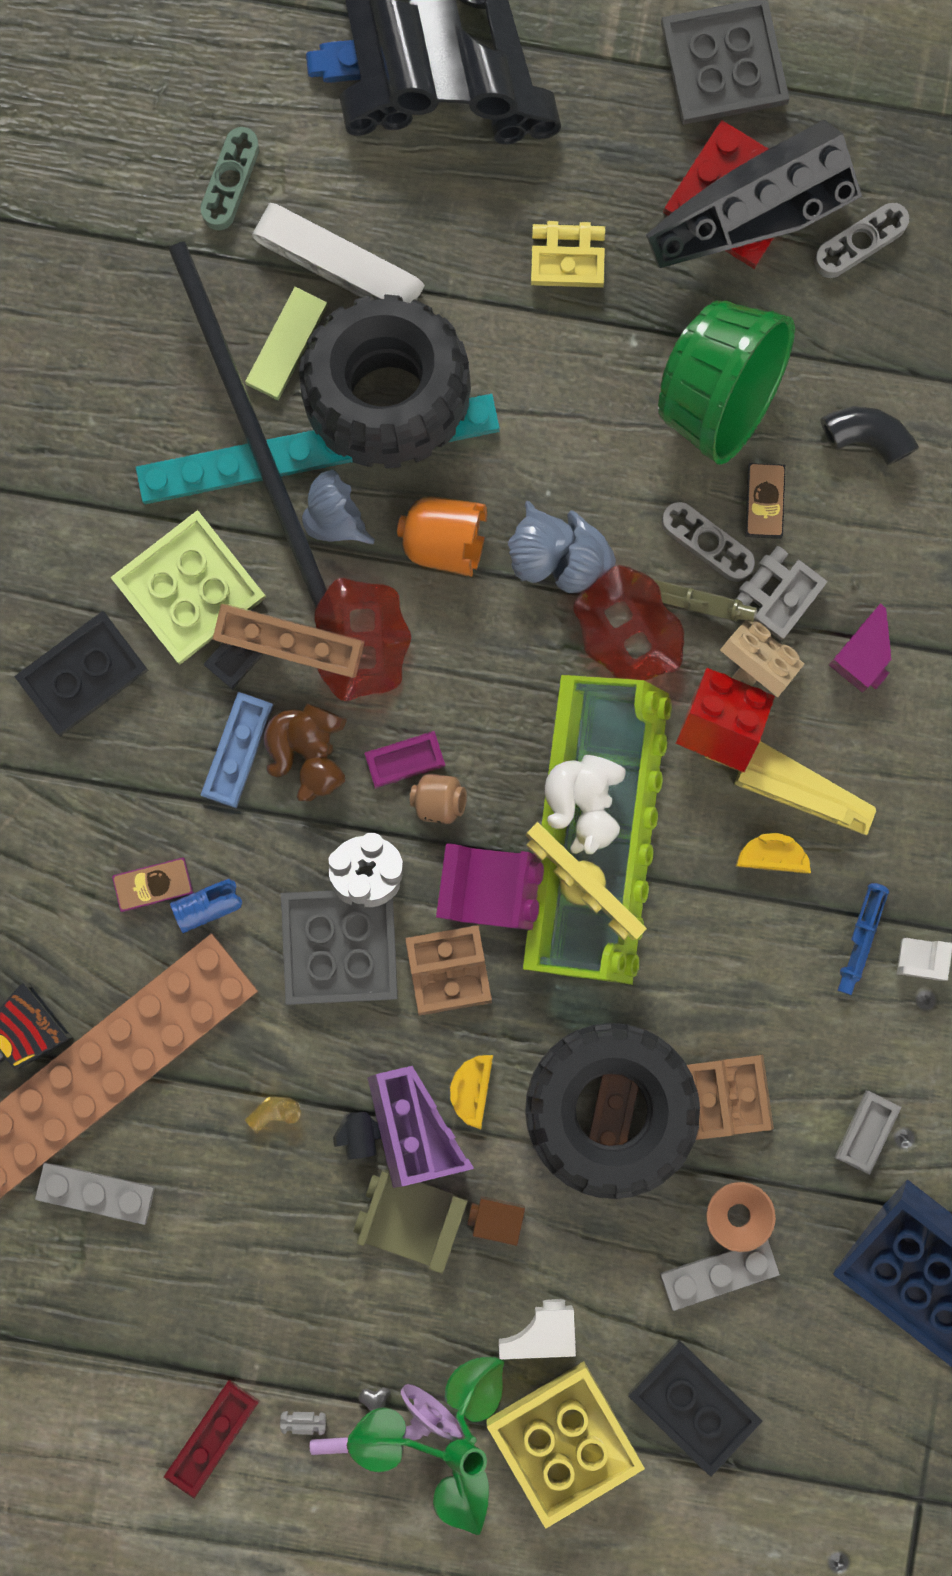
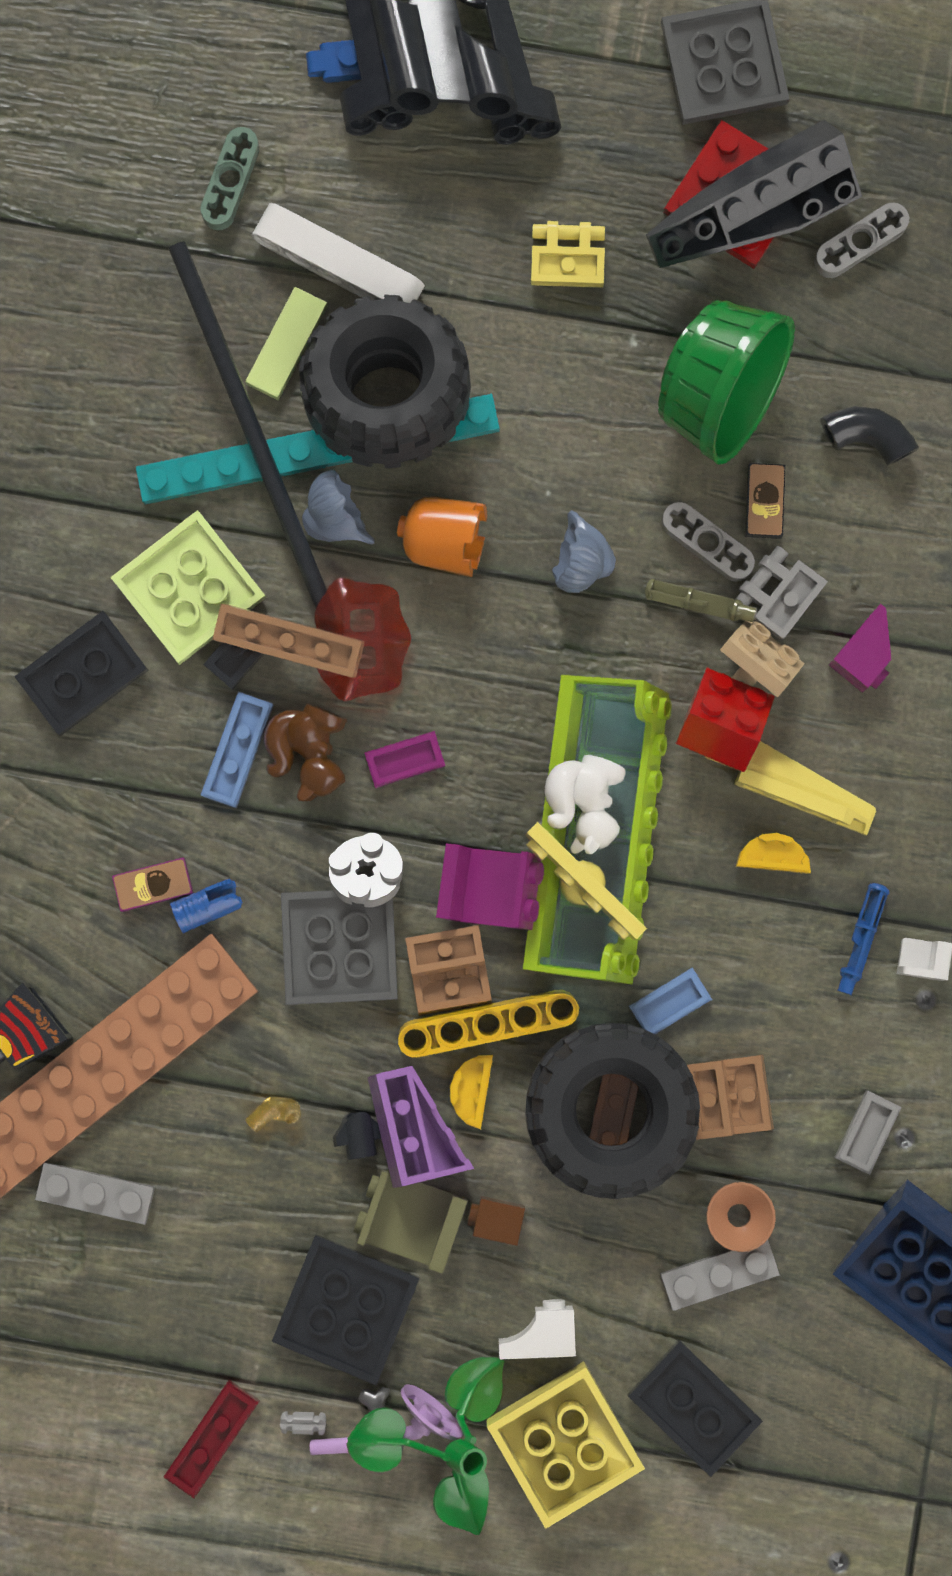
medium nougat head [410,774,467,824] -> none
sand blue hair [508,501,575,583] -> none
clear red piece [573,565,684,681] -> none
none -> black plate [272,1234,420,1385]
none -> yellow beam [398,990,579,1057]
none -> medium blue tile [629,968,712,1034]

